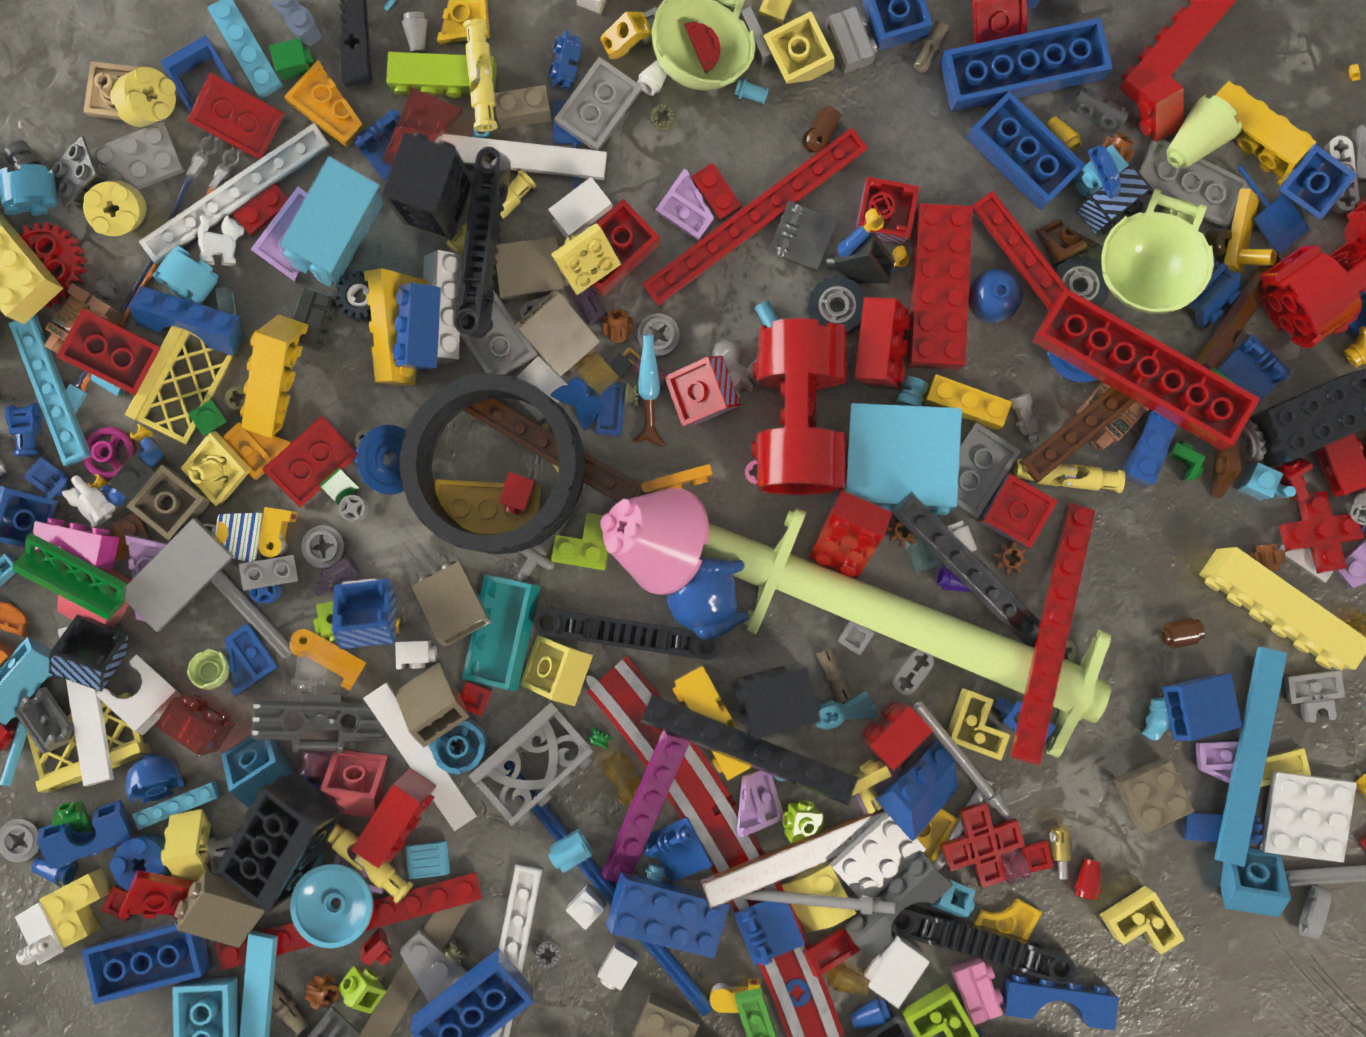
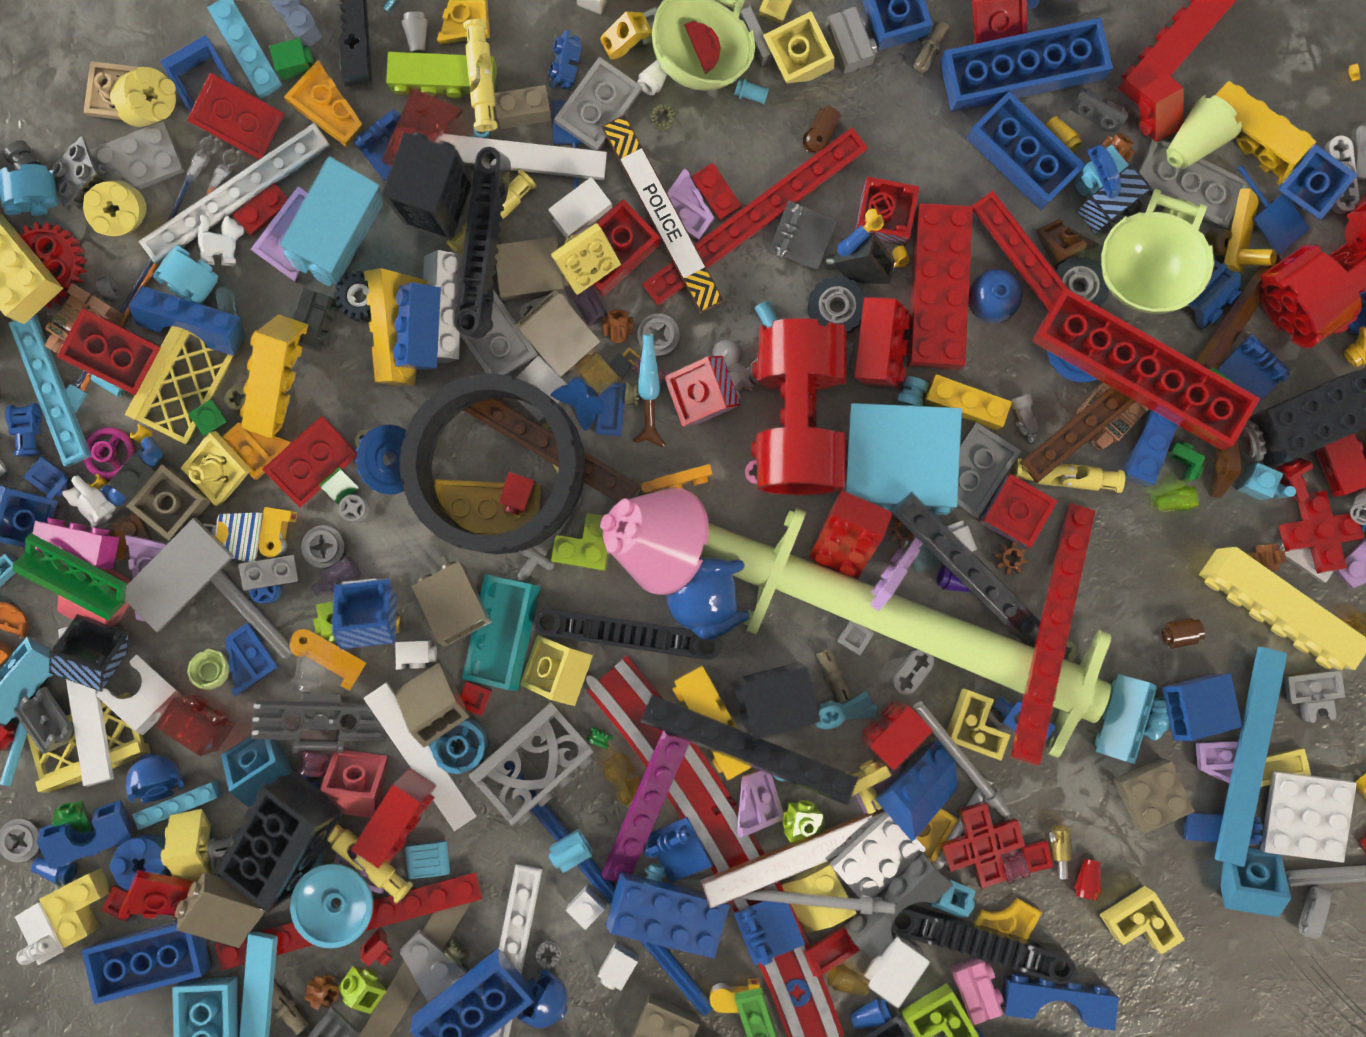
none -> blue cylinder [516,969,568,1028]
none -> tile [601,114,724,315]
none -> lavender wing [870,536,923,611]
none -> medium azure brick [1095,674,1157,764]
none -> clear neon green cone [1156,485,1199,512]

